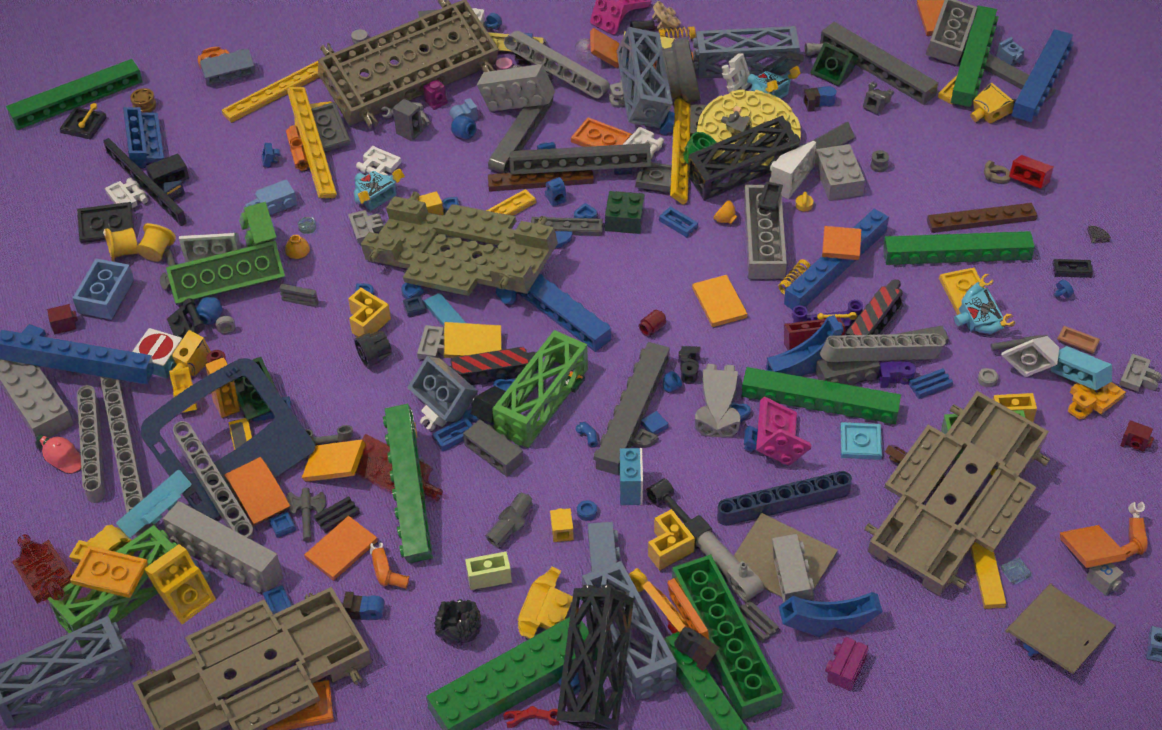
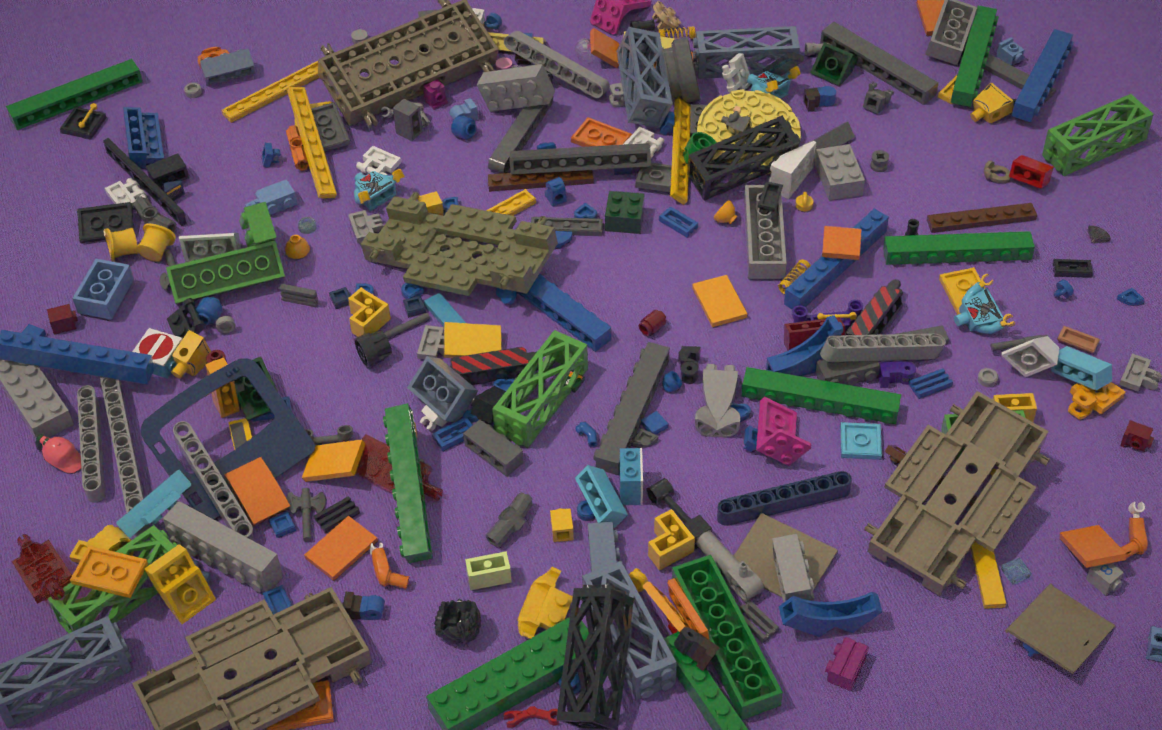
pearl gold wheel [130,88,157,113] -> none
yellow brick [169,367,197,412] -> none
none -> dark grey piece [133,196,177,233]
none -> light grey tile [184,83,202,98]
none -> dark blue tile [329,287,350,309]
none -> dark grey bar [384,312,430,339]
none -> medium azure brick [575,465,628,528]
none -> black pin [904,219,919,236]
none -> bright green piece [1042,94,1154,176]
none -> blue tile [1117,288,1145,306]

